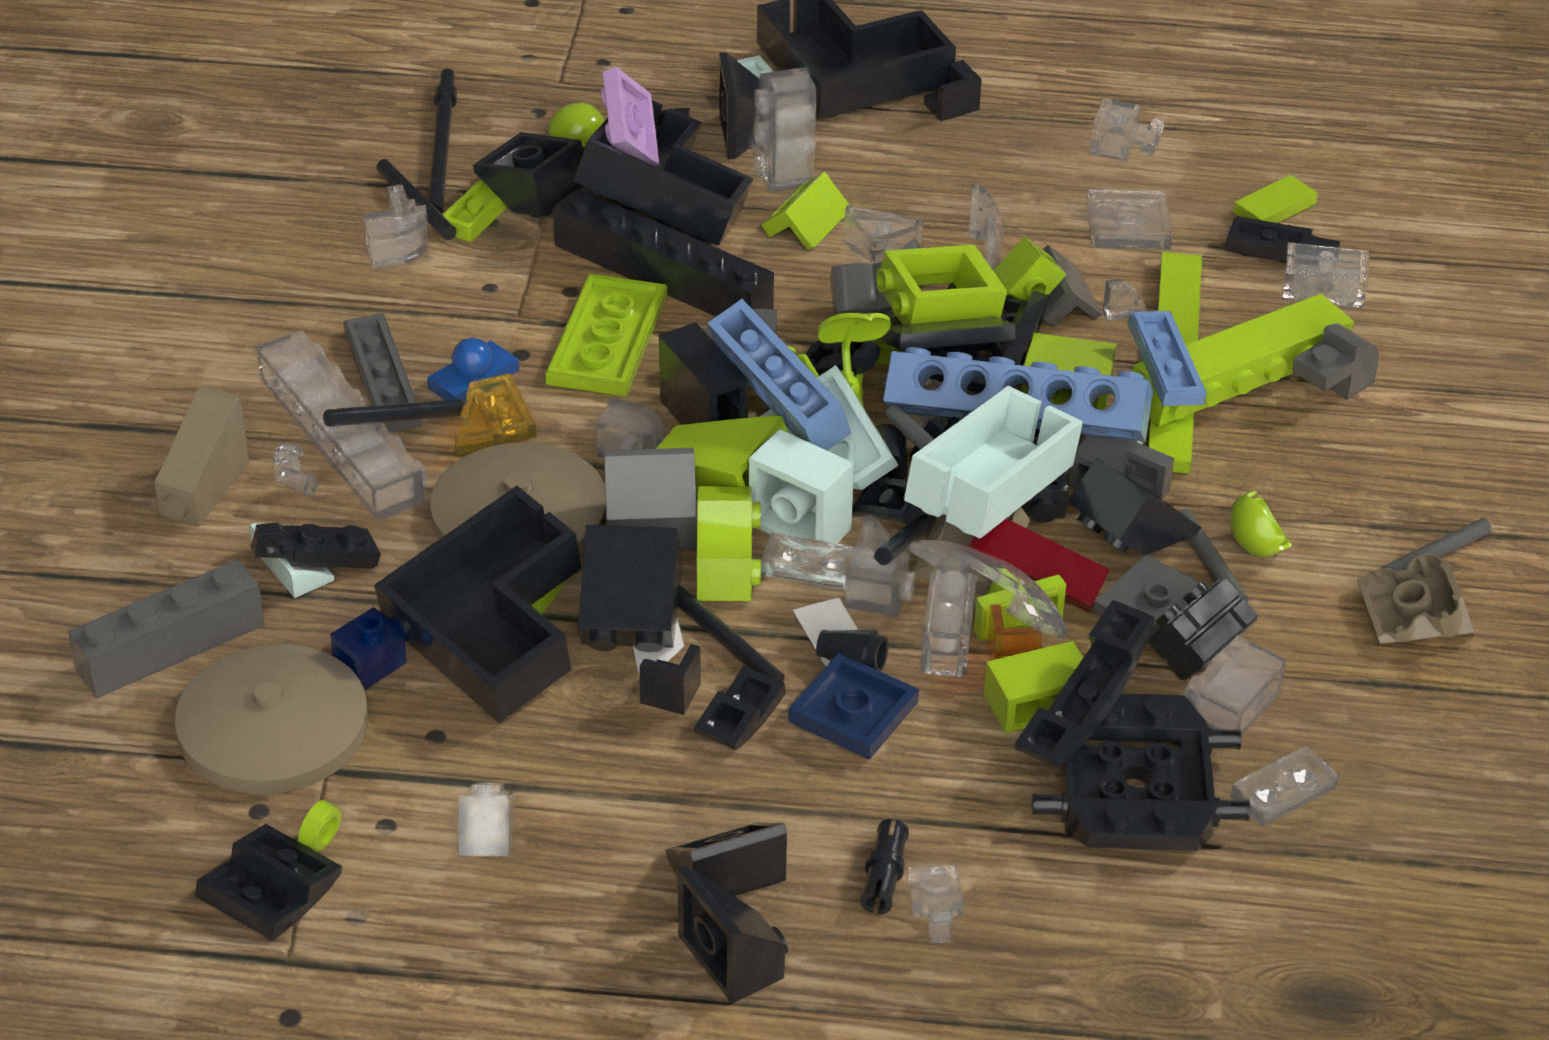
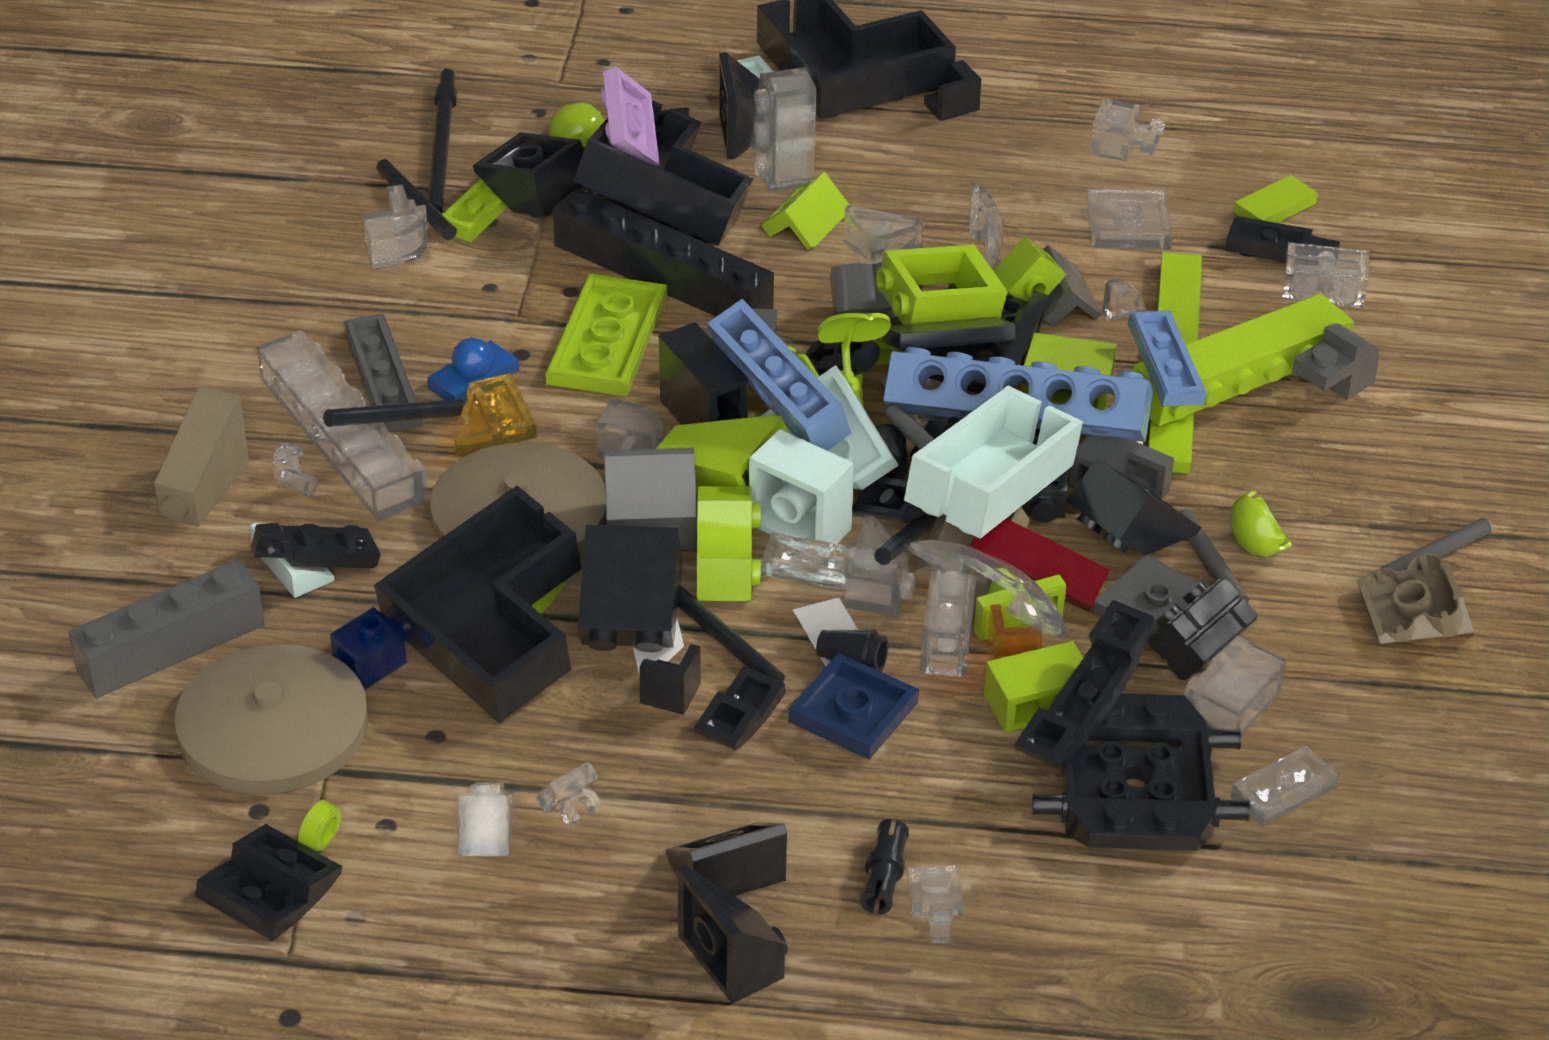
none -> clear tile [536,761,601,826]

